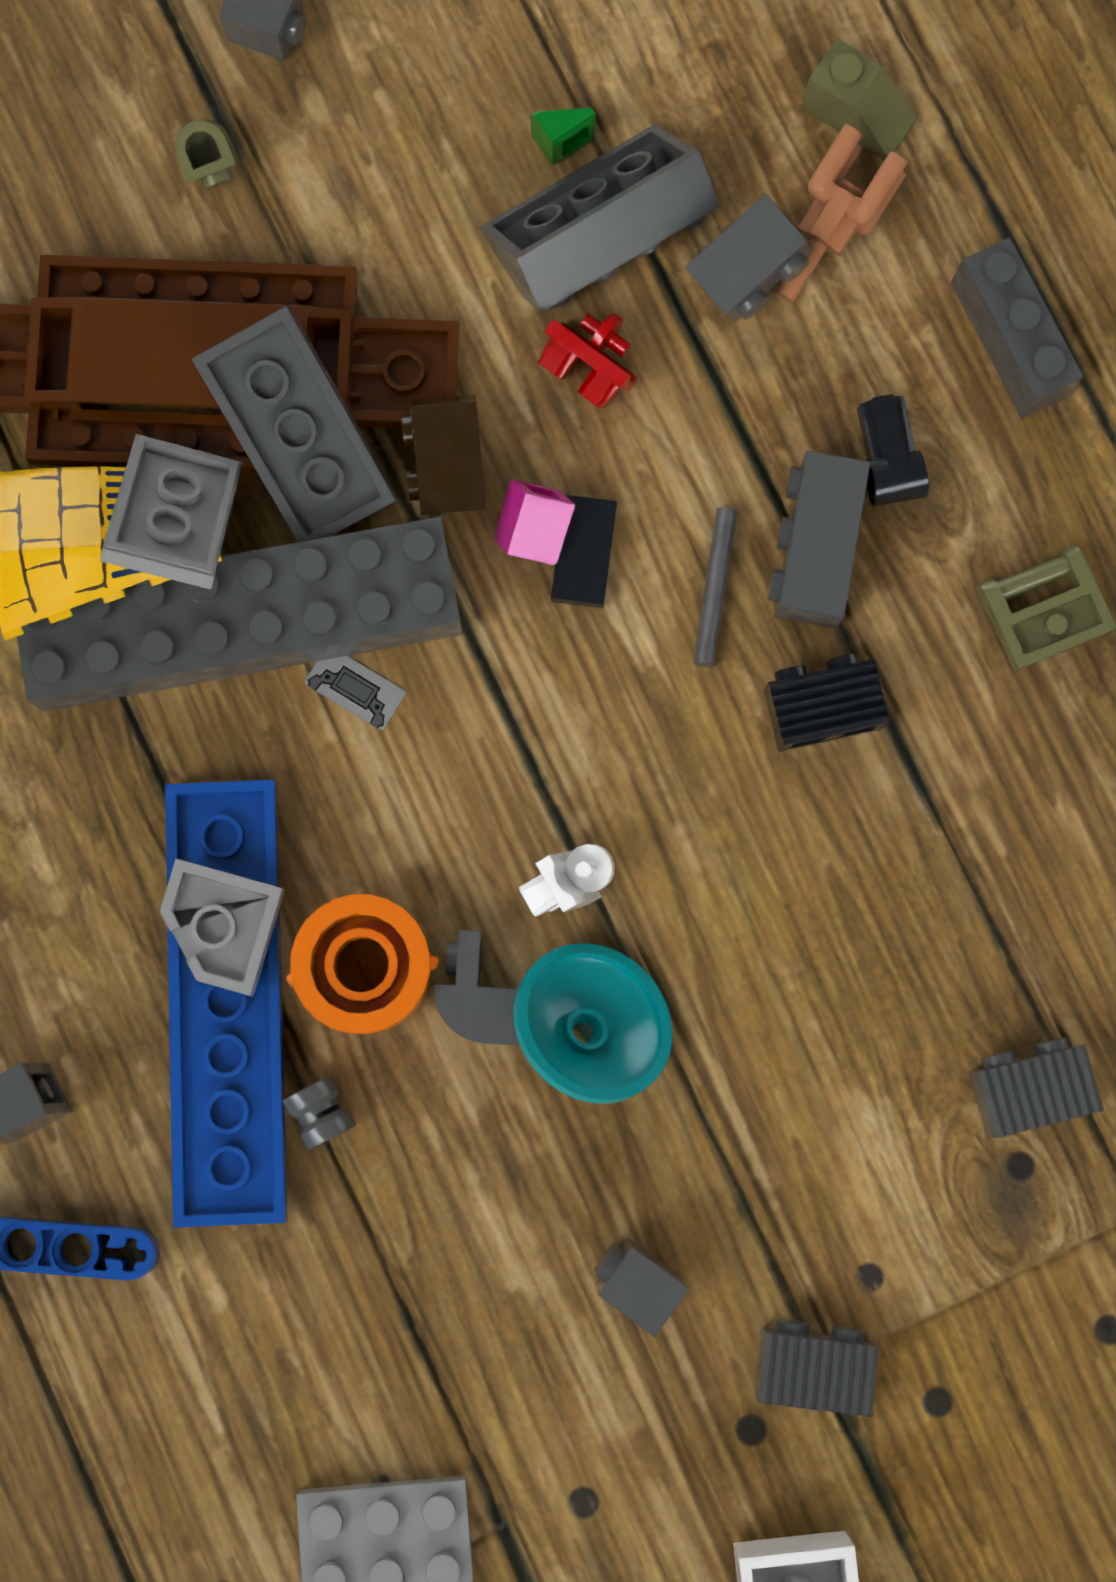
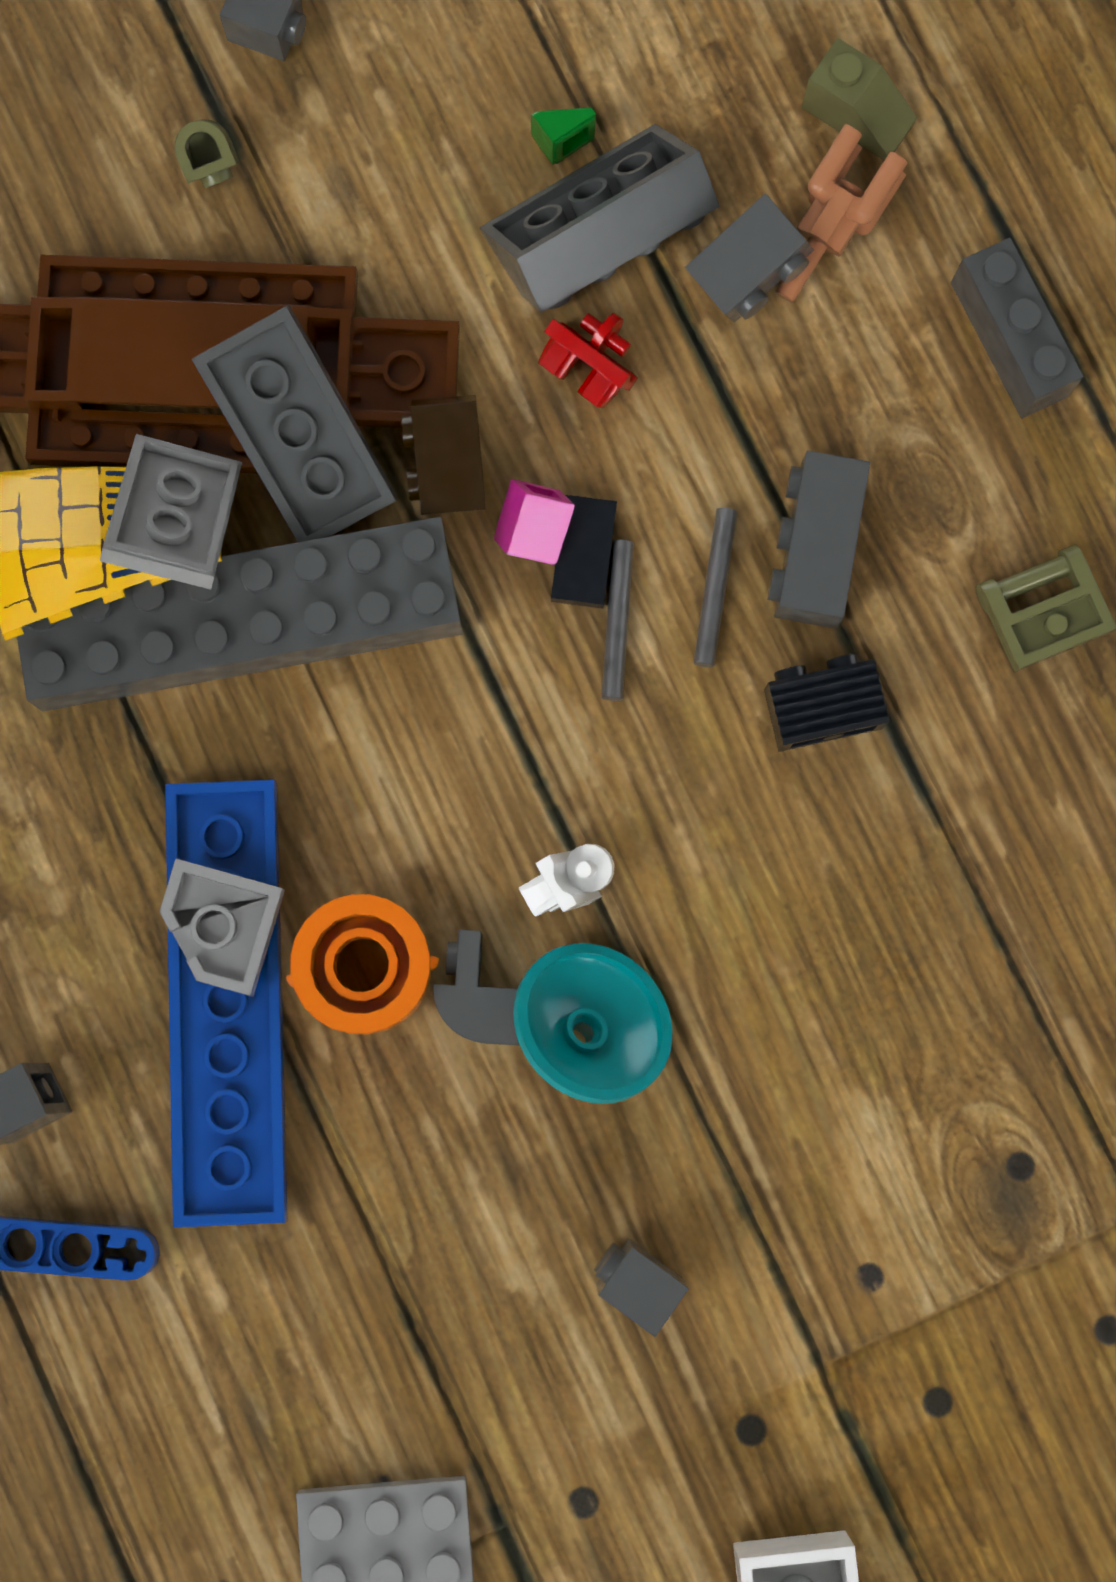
dark grey wheel [283,1076,356,1151] -> none
sticker [304,656,406,730] -> none
dark grey brick [755,1319,879,1417] -> none
black piece [857,394,929,507] -> none
dark grey brick [969,1037,1104,1138] -> none
none -> flat silver bar [601,540,634,701]

